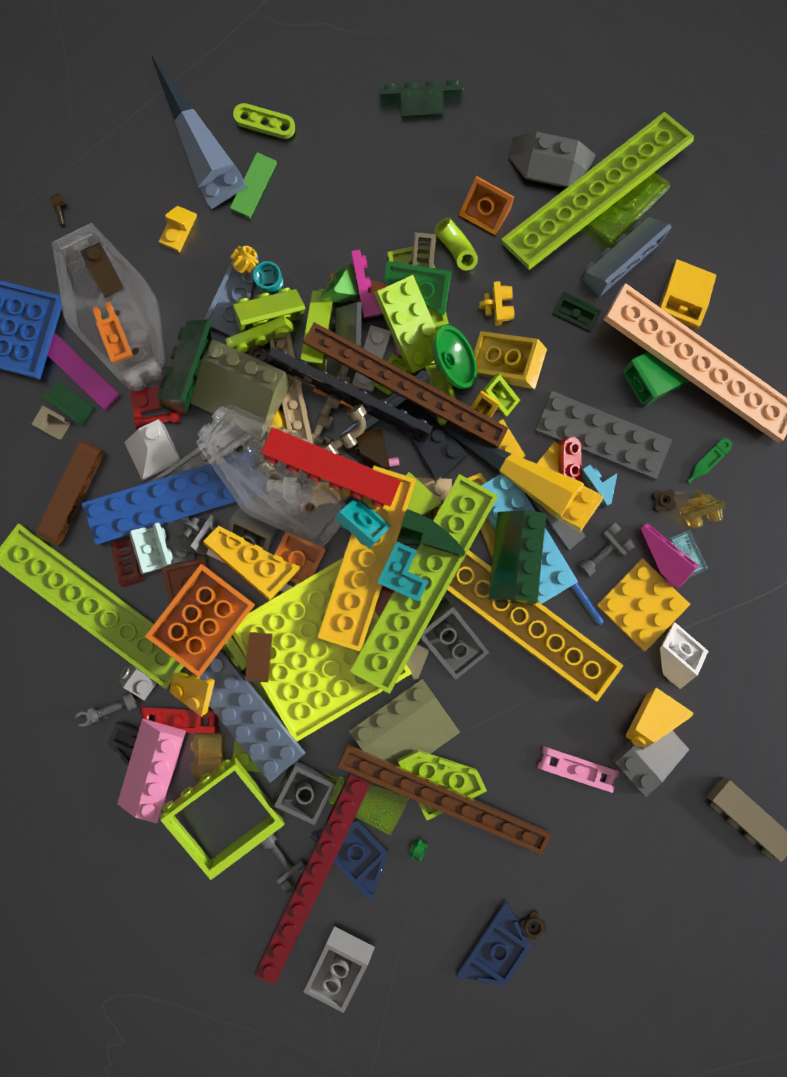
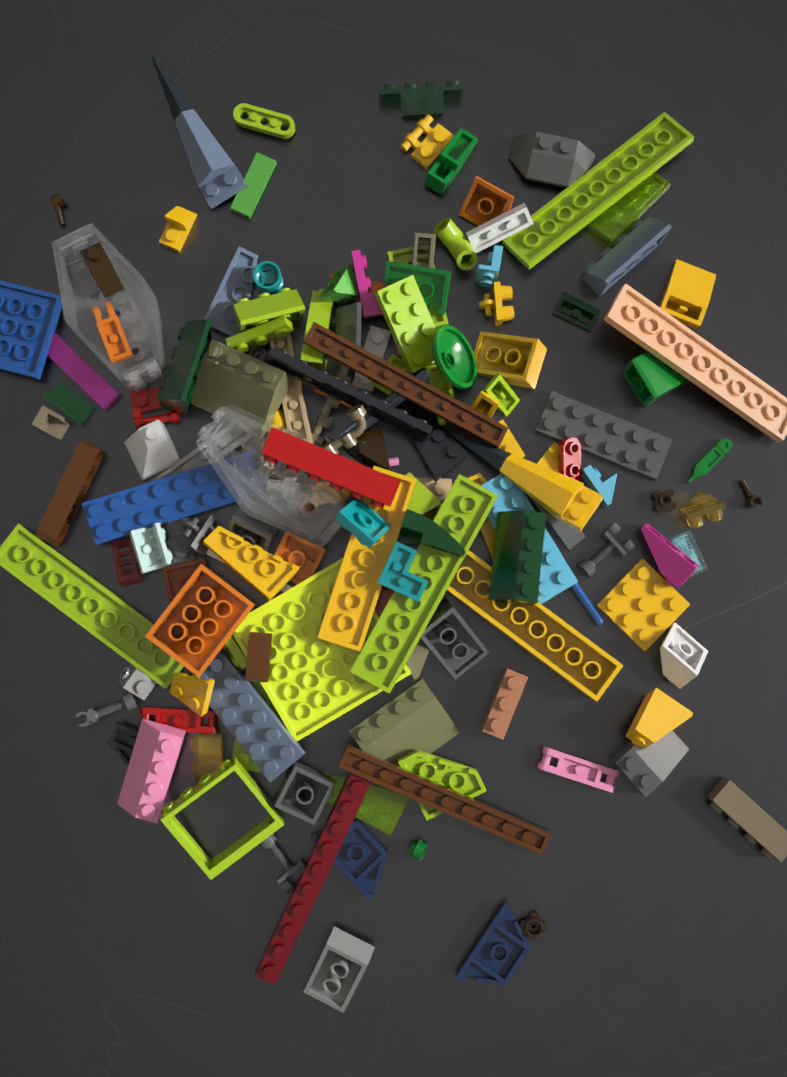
yellow gear [230,246,259,273] -> none
none -> yellow plate [400,114,454,171]
none -> green slope [424,128,478,195]
none -> white plate [466,203,534,253]
none -> medium azure bracket [475,245,503,287]
none -> nougat brick [481,668,528,740]
none -> dark brown hand [739,479,763,508]

